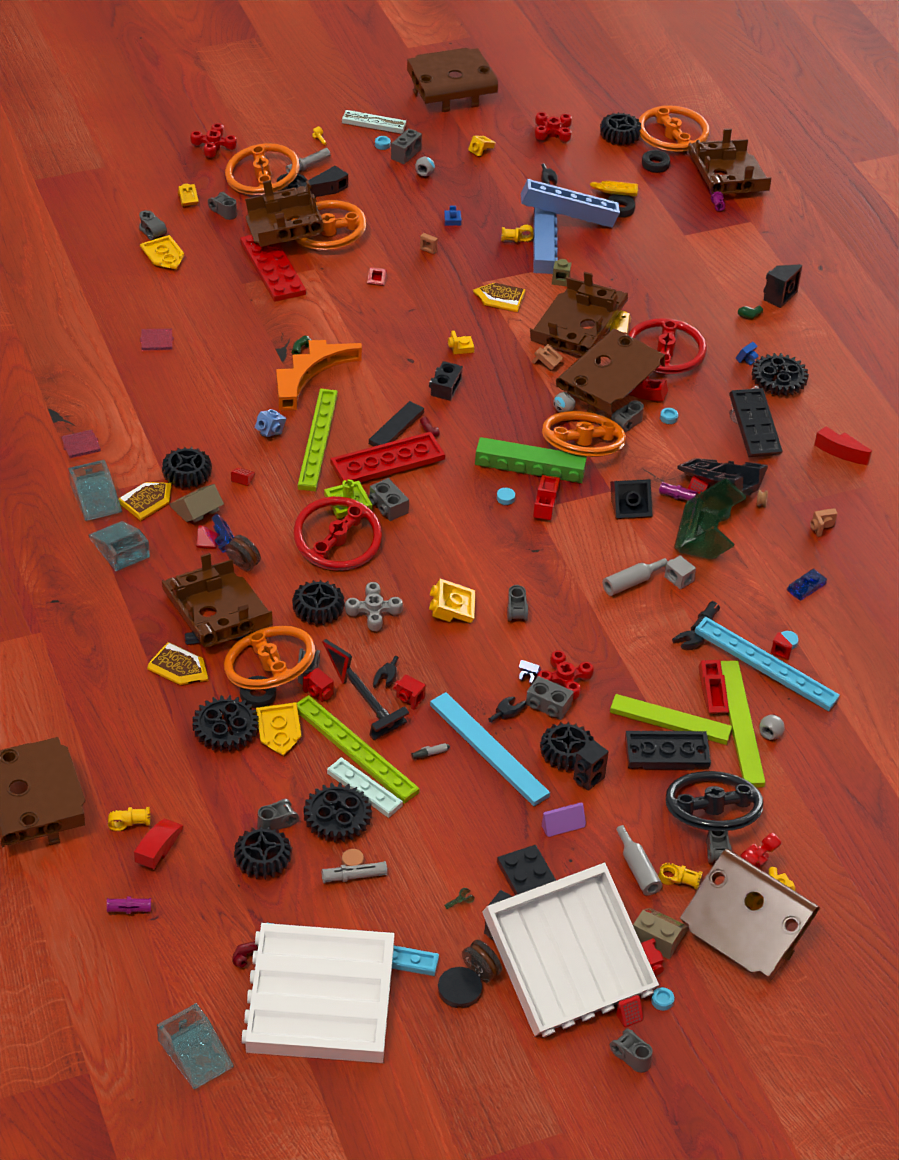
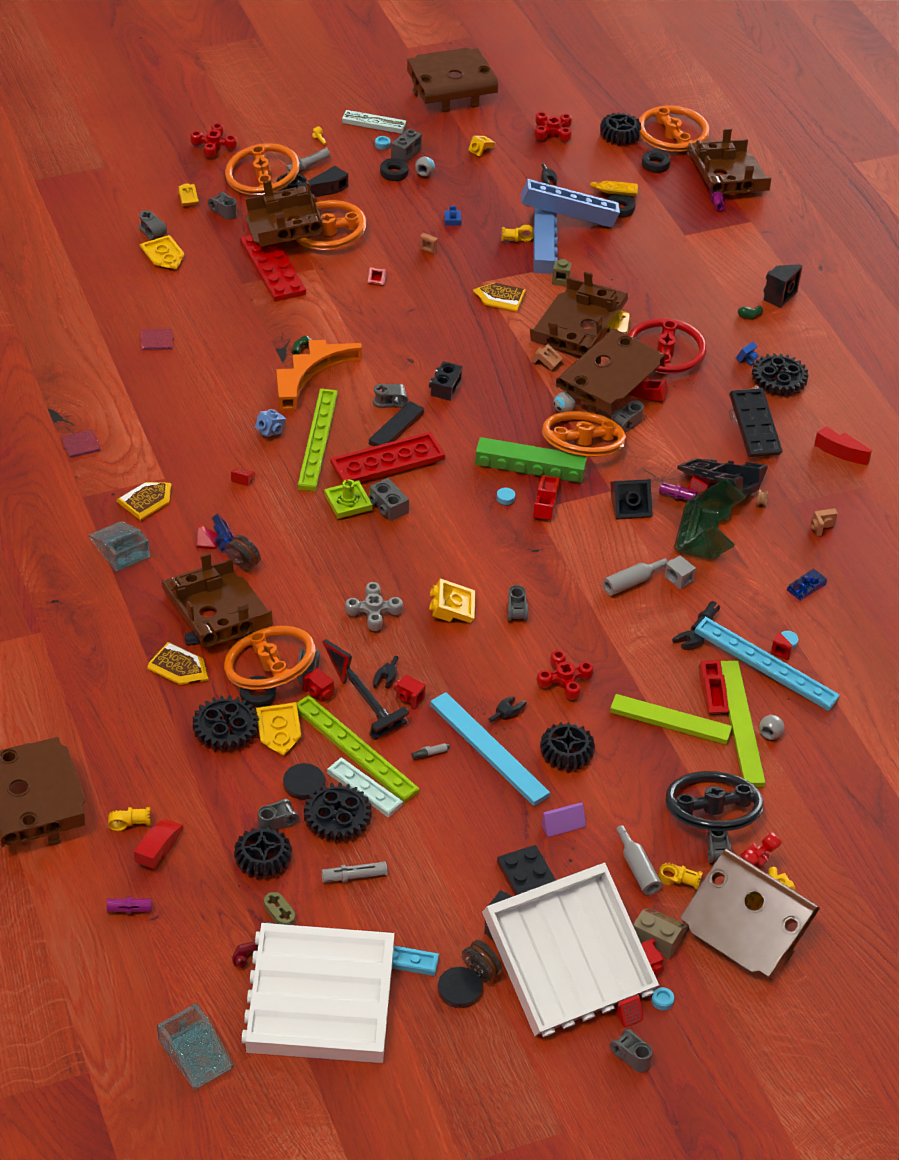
clear light blue slope [68,460,122,521] -> none
black gear [162,446,212,489] -> none
dark tan slope [170,484,224,523] -> none
black gear [292,580,345,626] -> none
red piece [294,496,382,571] -> none
nougat tile [342,849,364,866] -> none
dark red arm [420,417,440,437] -> none
hand [444,888,475,910] -> none
yellow bracket [448,330,474,354] -> none
tile [519,660,542,684] -> none
dark grey brick [526,676,574,720] -> none
brick [573,740,609,791] -> none
black piece [625,731,711,770] -> none
medium azure tile [660,408,678,424] -> none
none -> olive beam [264,892,295,925]
none -> black tile [283,763,325,800]
none -> dark grey piece [373,384,408,408]
none -> black tyre [380,158,409,181]

